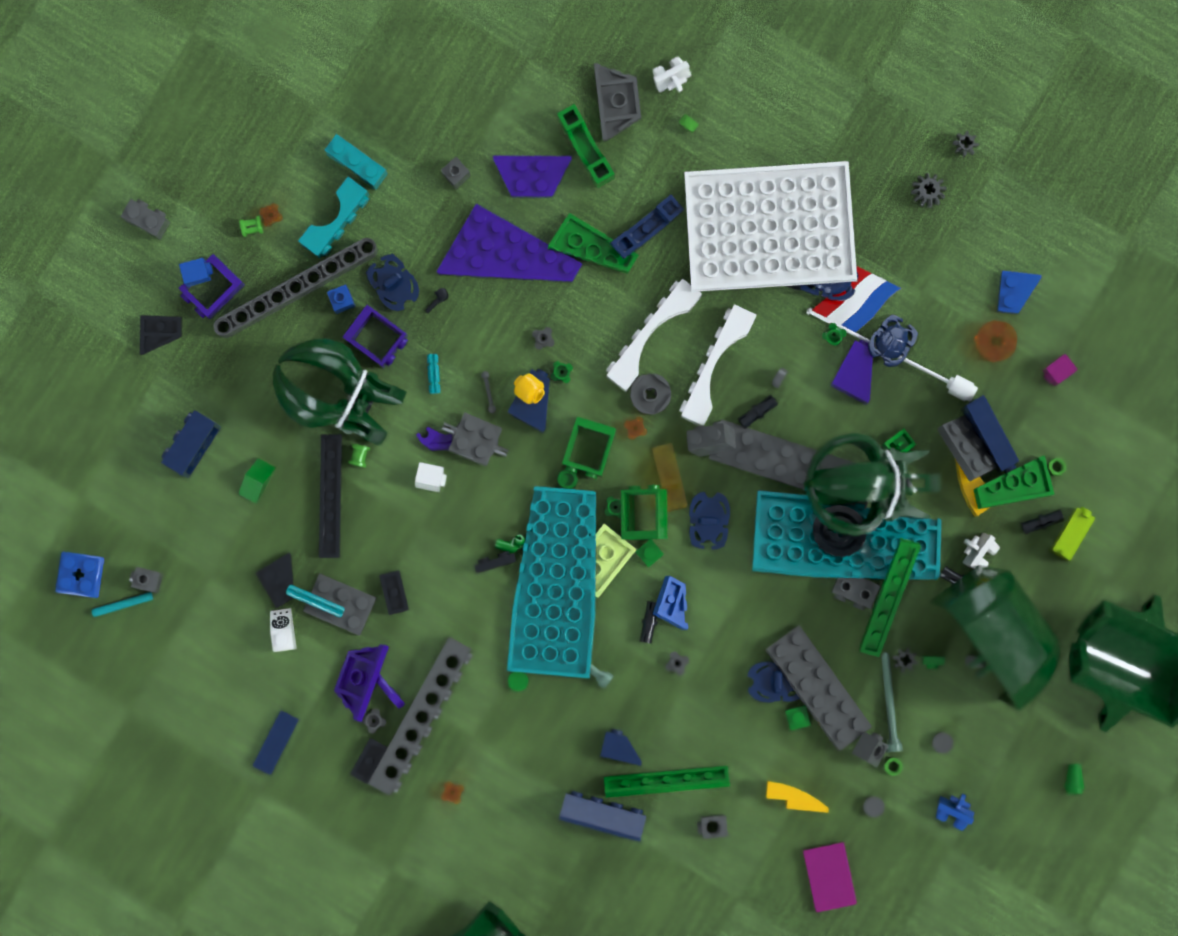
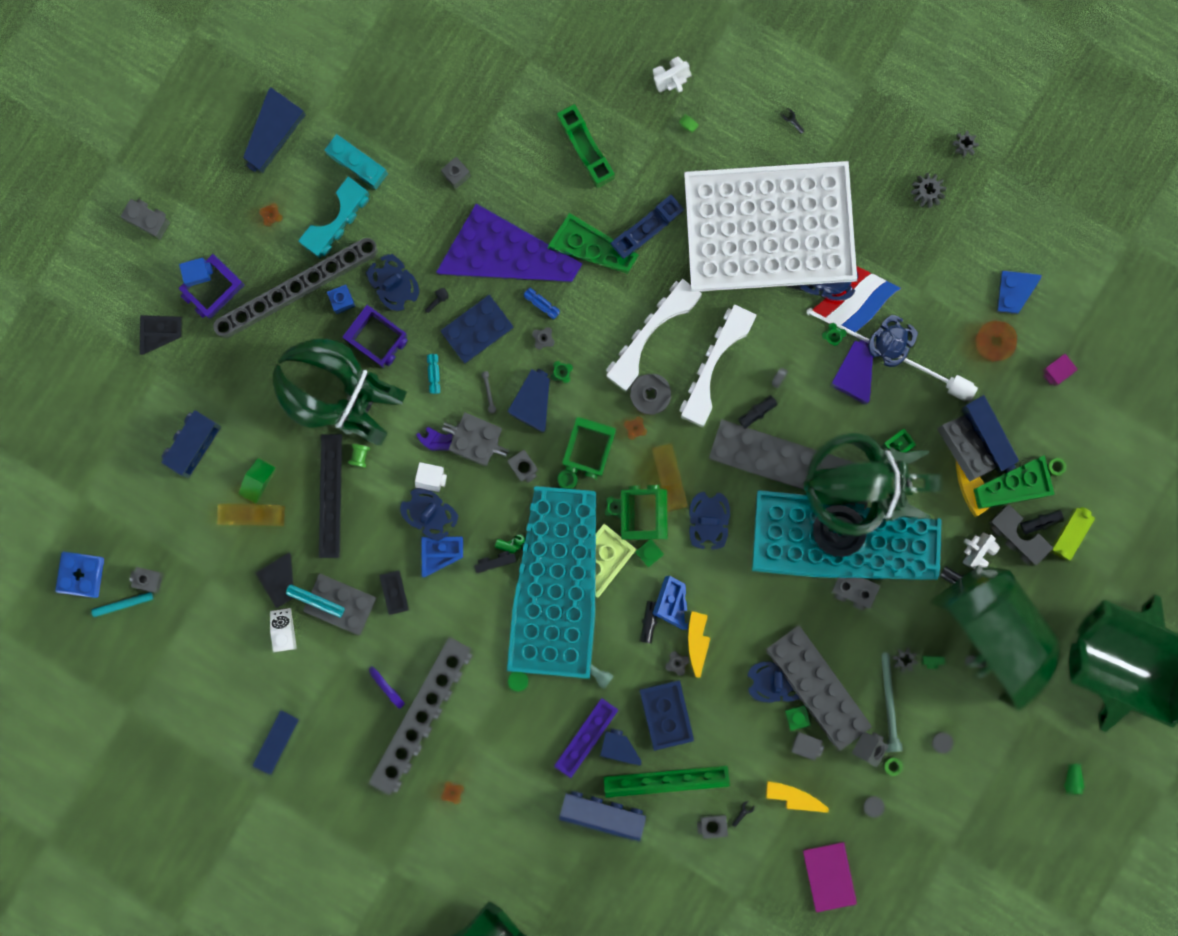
bright green bush [239,215,264,237] -> none
dark purple wing [334,644,389,722] -> none
black plate [350,738,388,784] -> none
dark grey plate [362,709,386,733] -> none
dark purple wing [493,156,572,198] -> none
yellow head [514,373,545,404] -> none
dark grey wing [594,63,641,142] -> none
dark grey brick [687,422,736,457] -> none
green plate [859,538,921,657] -> none
blue hips [936,793,974,831] -> none
none -> clear yellow slope [217,504,285,526]
none -> dark blue slope [243,87,306,173]
none -> dark blue shield [400,488,459,541]
none -> blue wing [421,537,463,577]
none -> dark blue plate [440,294,514,364]
none -> dark grey brick [507,450,538,483]
none -> blue axle [524,288,560,319]
none -> dark purple plate [554,698,618,778]
none -> dark blue plate [639,680,694,751]
none -> yellow slope [688,611,710,678]
none -> black hand [732,801,755,828]
none -> black hand [780,108,805,134]
none -> dark grey brick [790,732,824,761]
none -> dark grey arch [989,504,1053,566]

